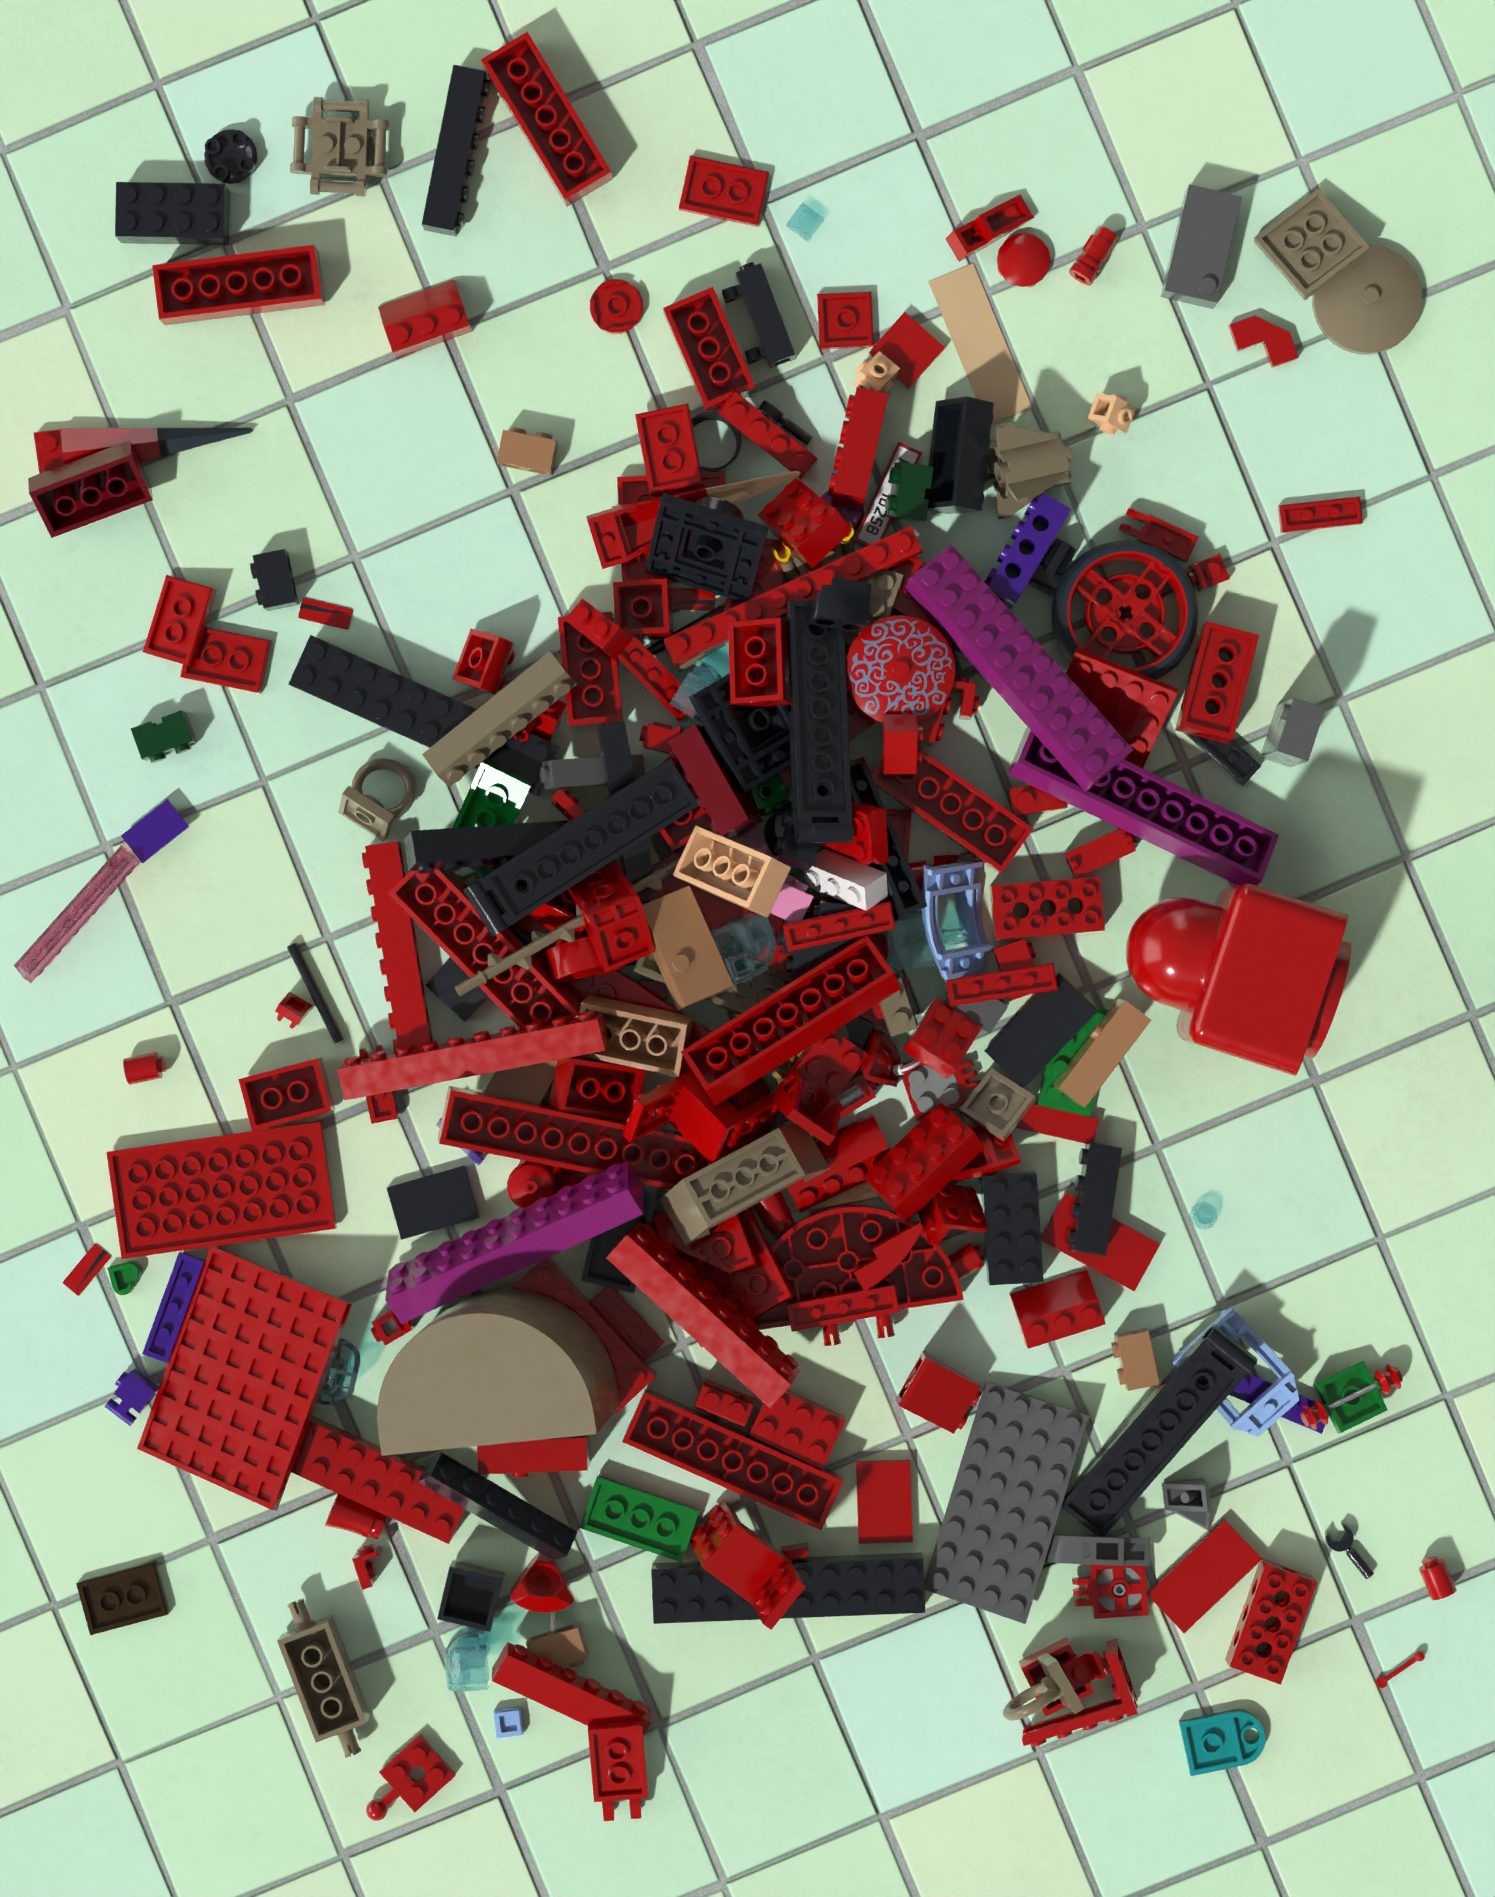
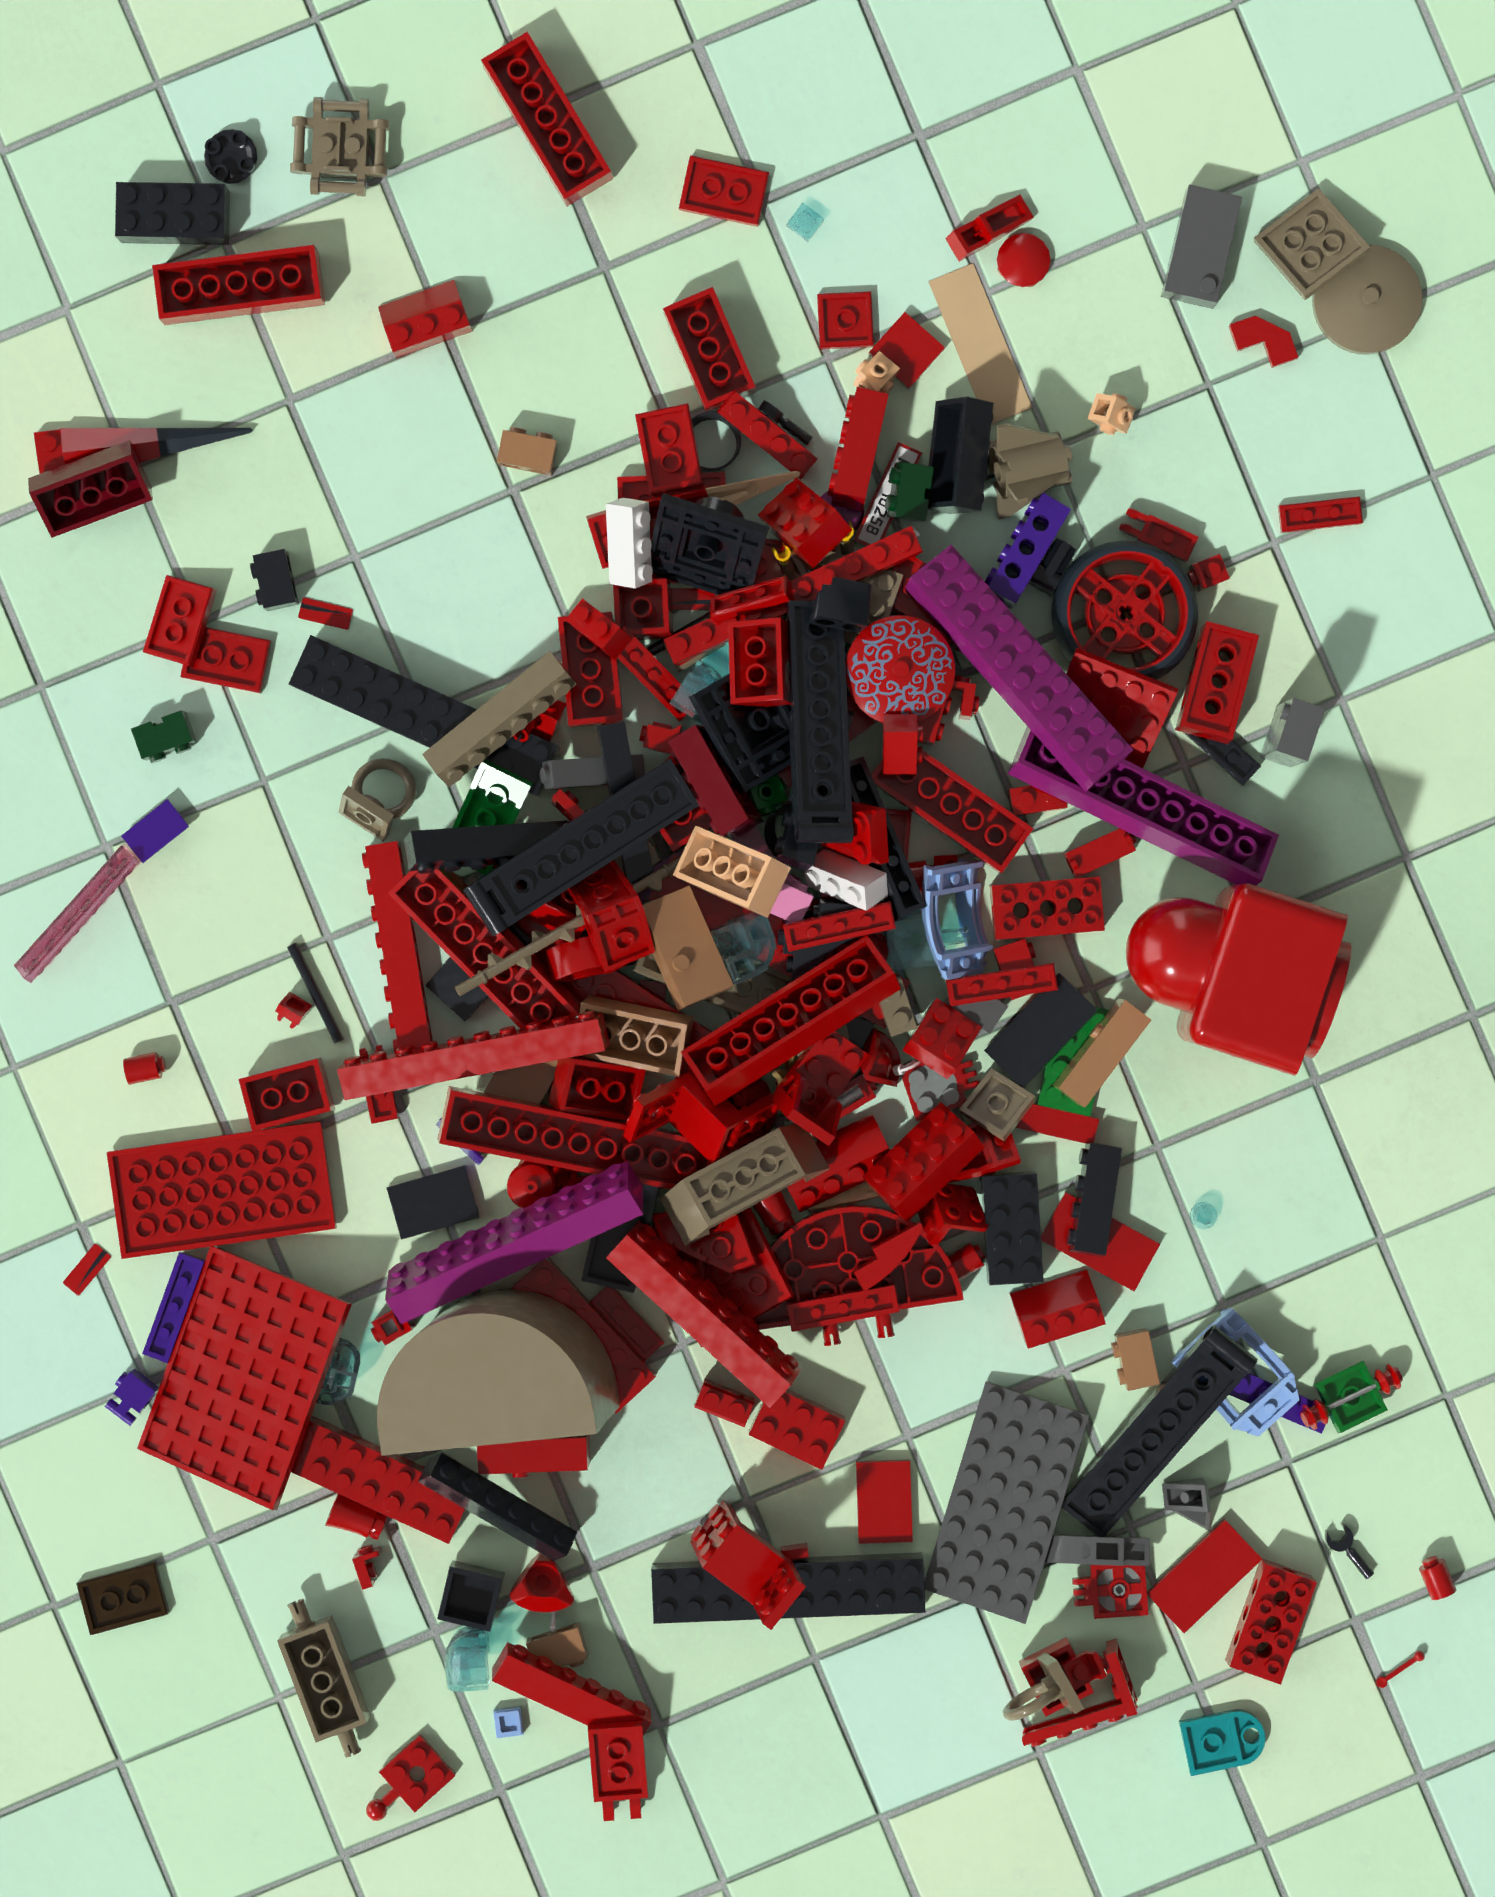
green tile [107,1261,142,1295] -> none
black brick [422,65,491,236] -> none
red brick [452,629,515,695] -> none
green plate [580,1475,699,1563] -> none
red tile [590,279,643,334] -> none
red brick [622,1388,843,1530] -> none
black brick [722,262,795,369] -> none
red slope [896,1351,982,1434] -> none
red axle [1069,226,1118,286] -> none
none -> white brick [606,498,653,588]
none -> red tile [710,576,790,623]

